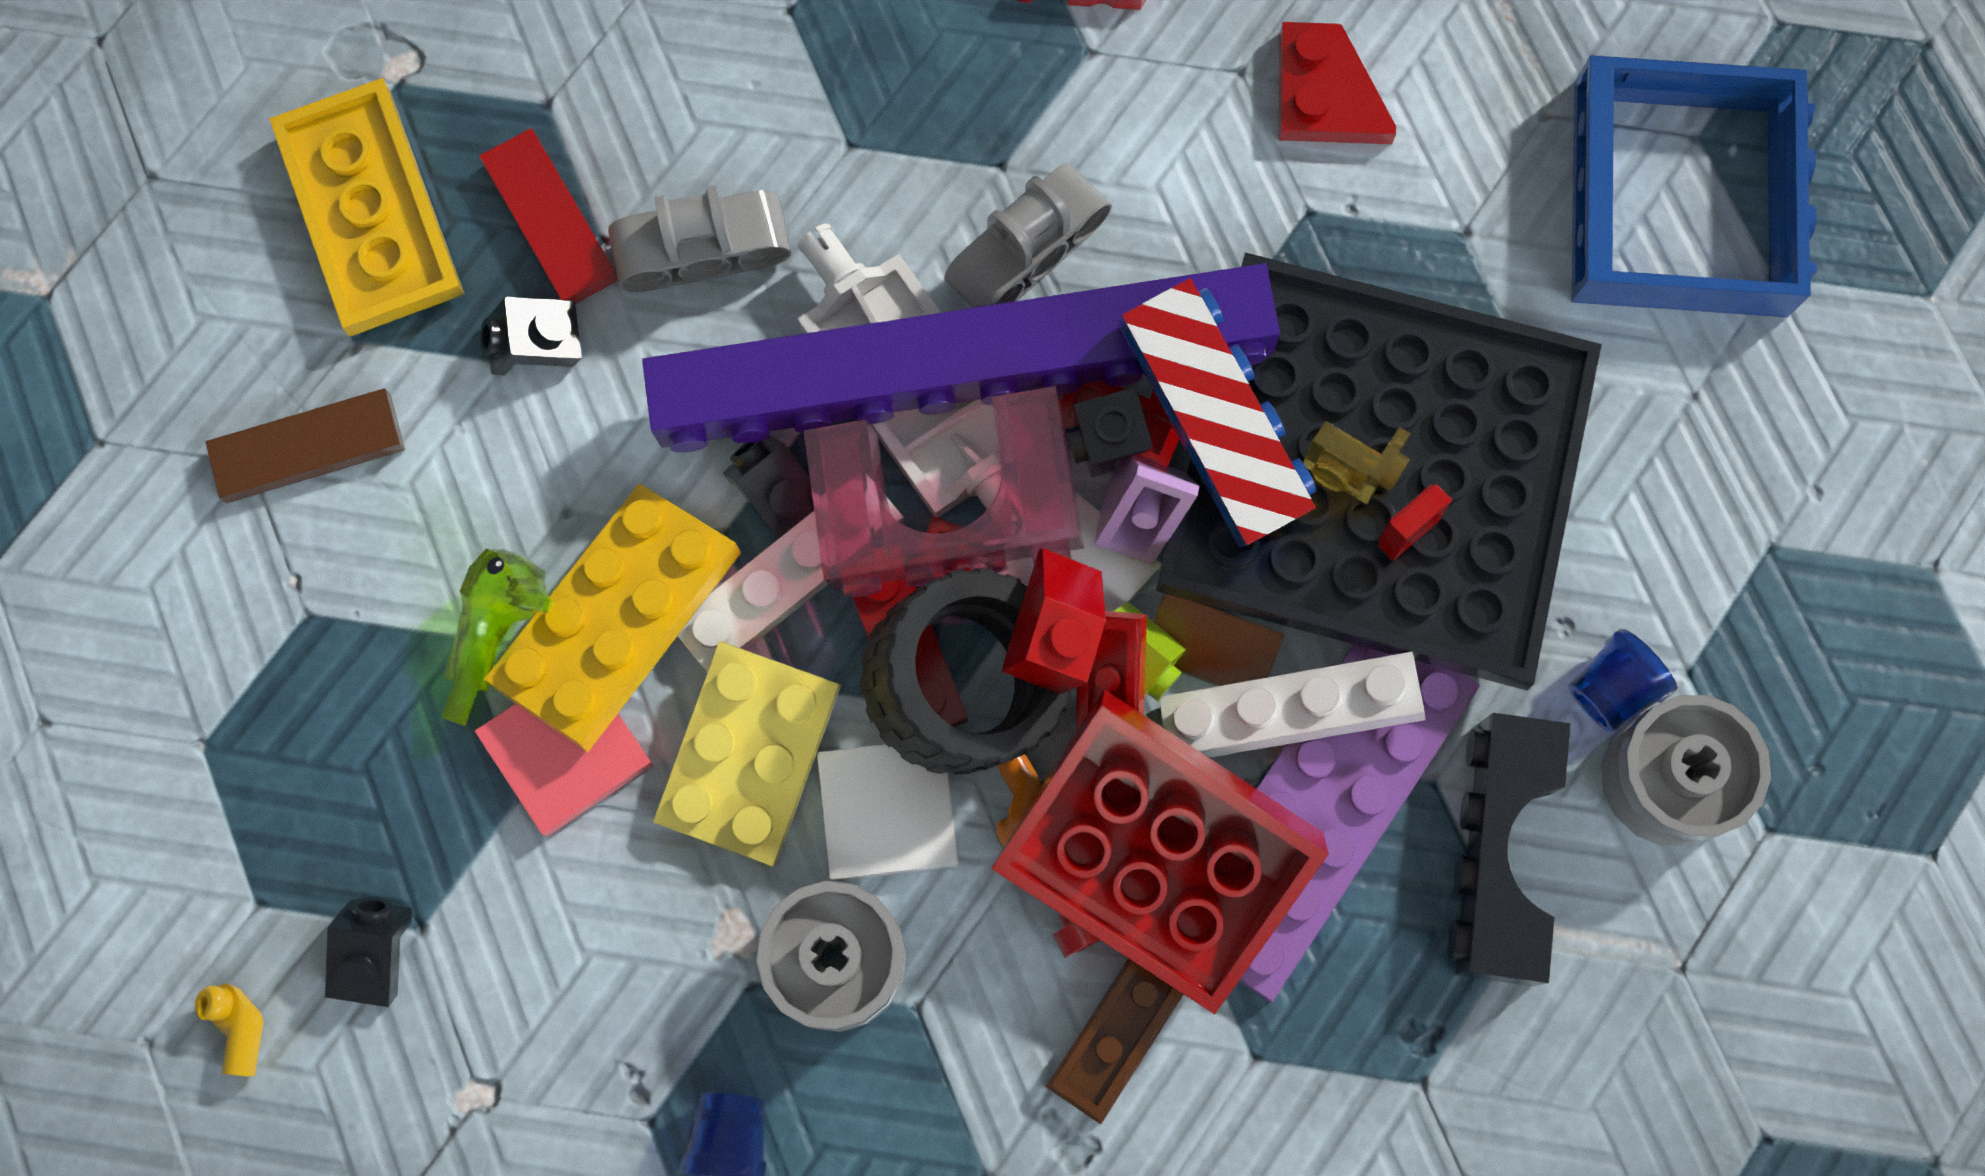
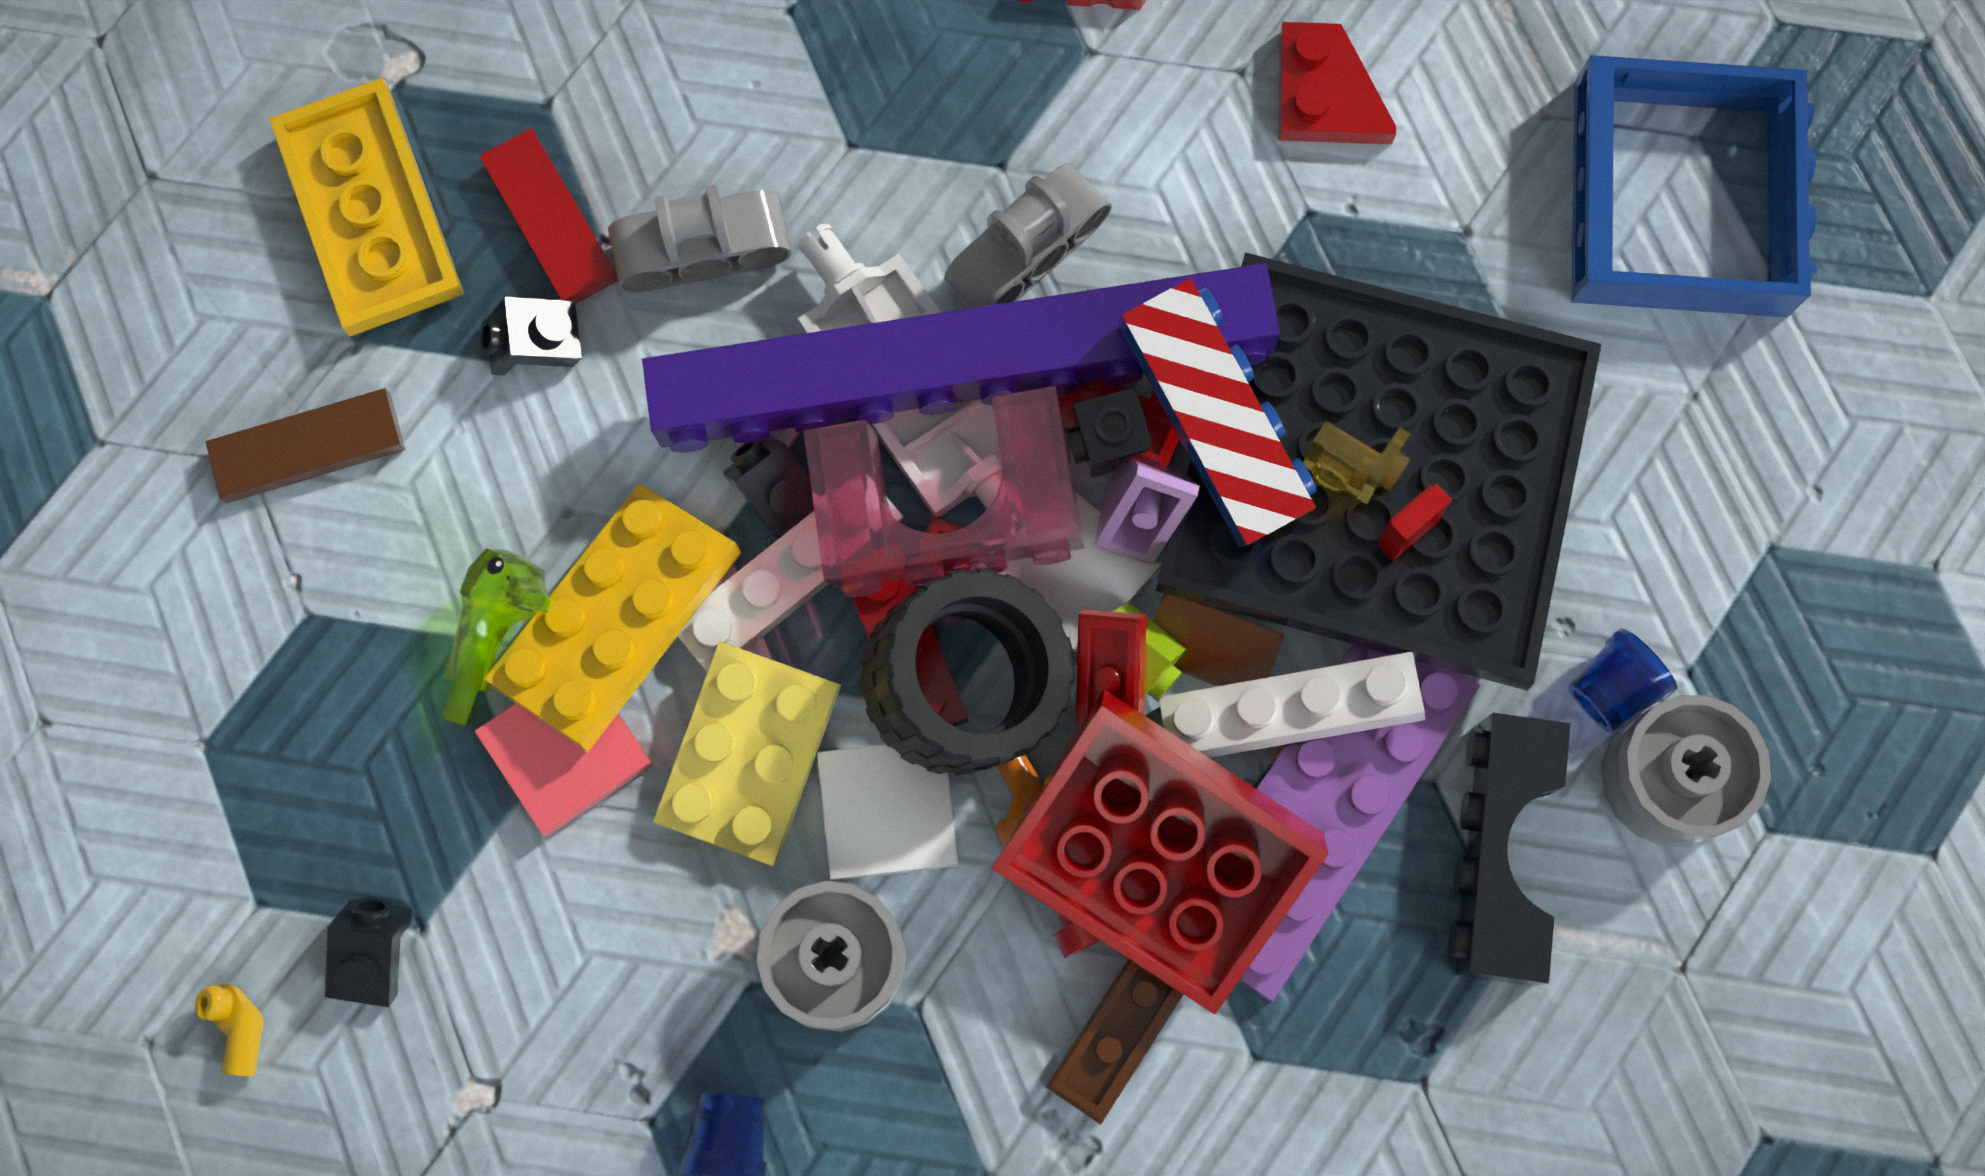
red slope [1001,548,1106,694] -> none

